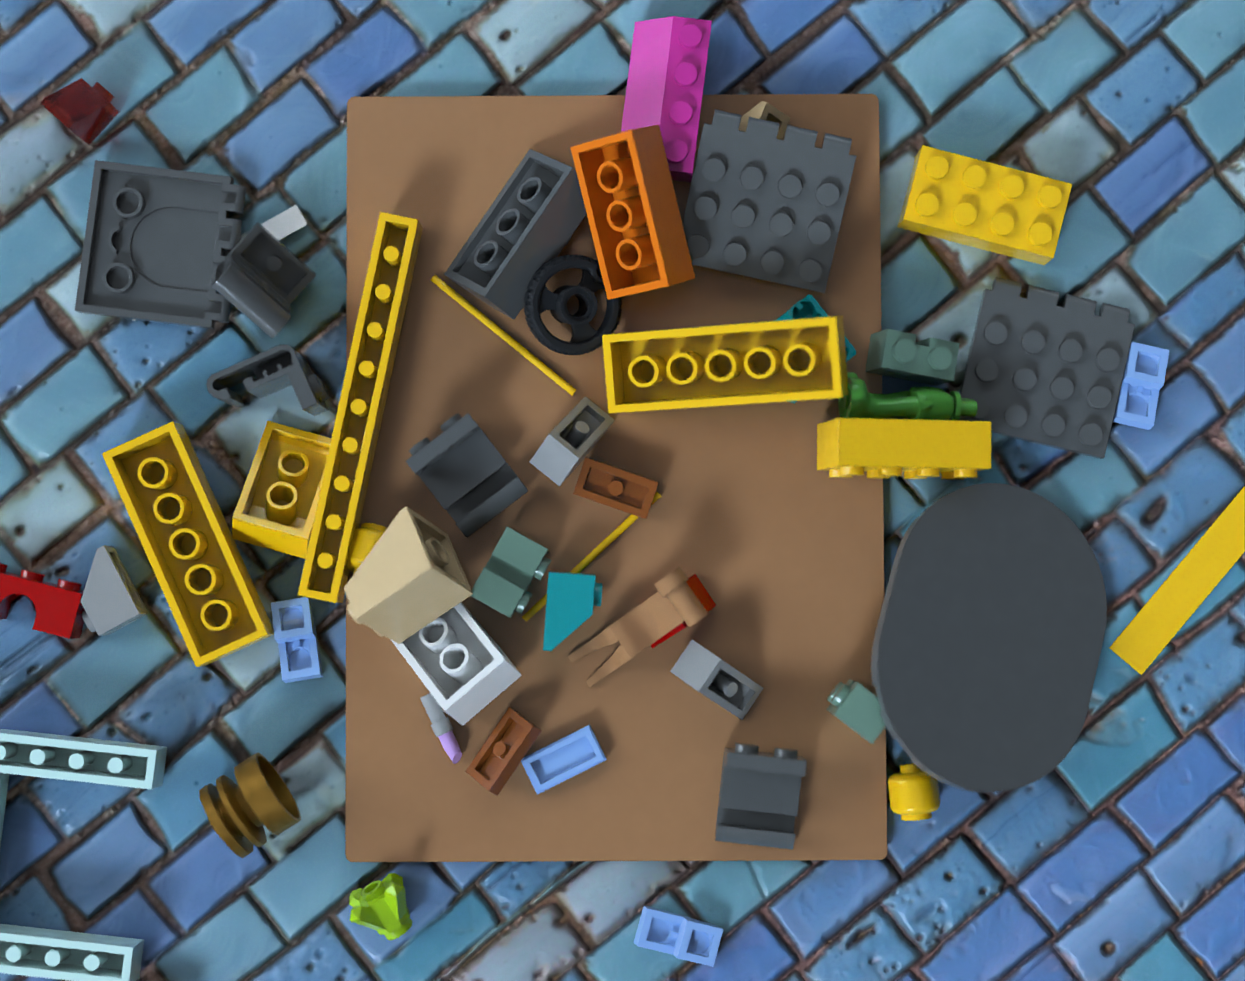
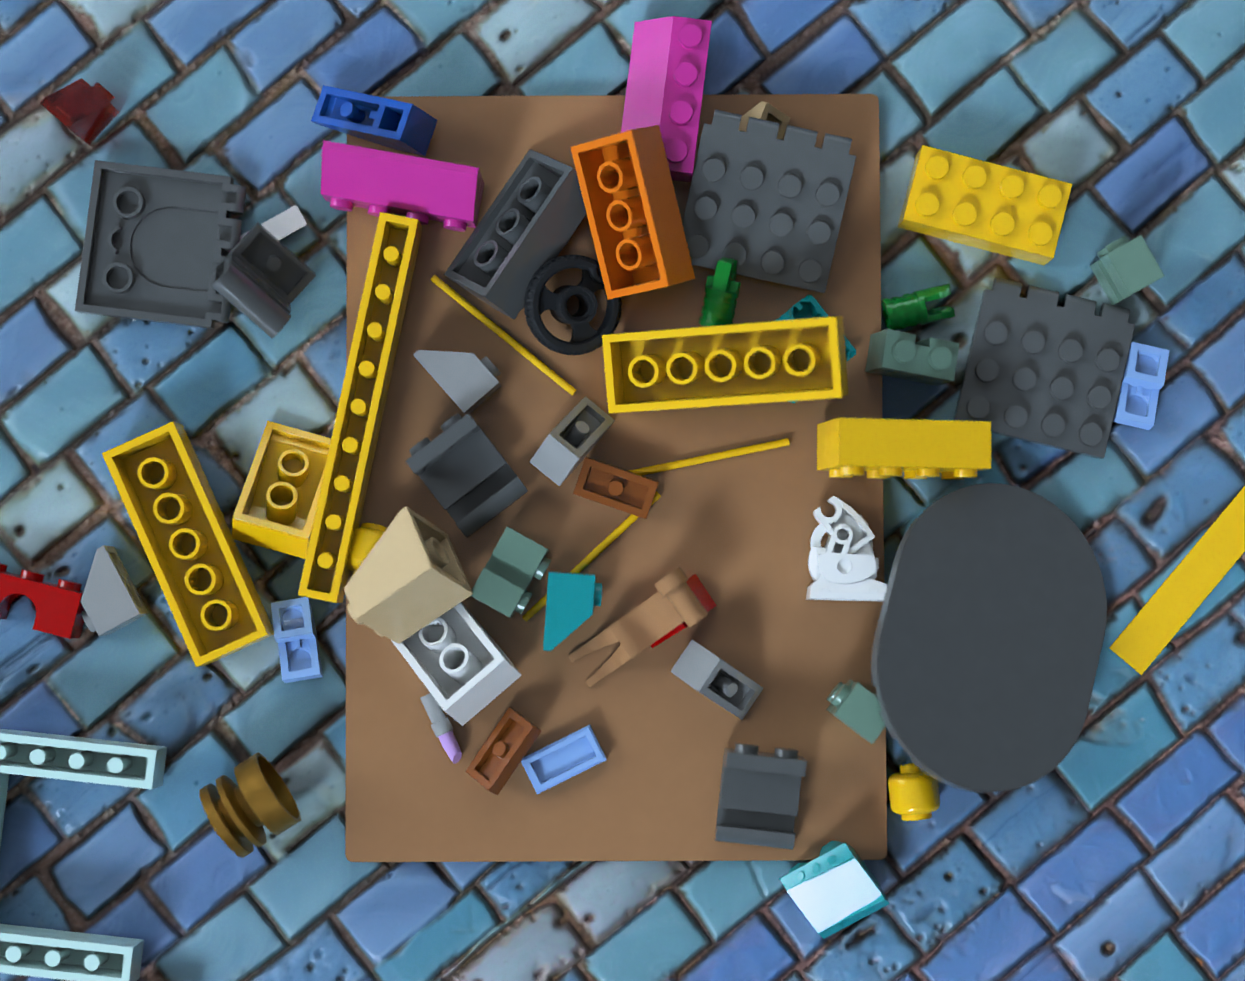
dark grey piece [206,344,330,416] -> none
lime rock [349,873,413,940] -> none
light blue slope [634,905,724,967] -> none
bright green piece [838,372,978,421] -> none
none -> blue slope [311,85,438,156]
none -> dark pink slope [321,140,484,232]
none -> light grey slope [413,350,501,414]
none -> yellow piece [629,438,790,476]
none -> green hinge [698,257,741,326]
none -> slope [779,841,890,939]
none -> white piece [806,496,887,602]
none -> green hinge [881,284,955,330]
none -> sand green brick [1090,235,1164,305]

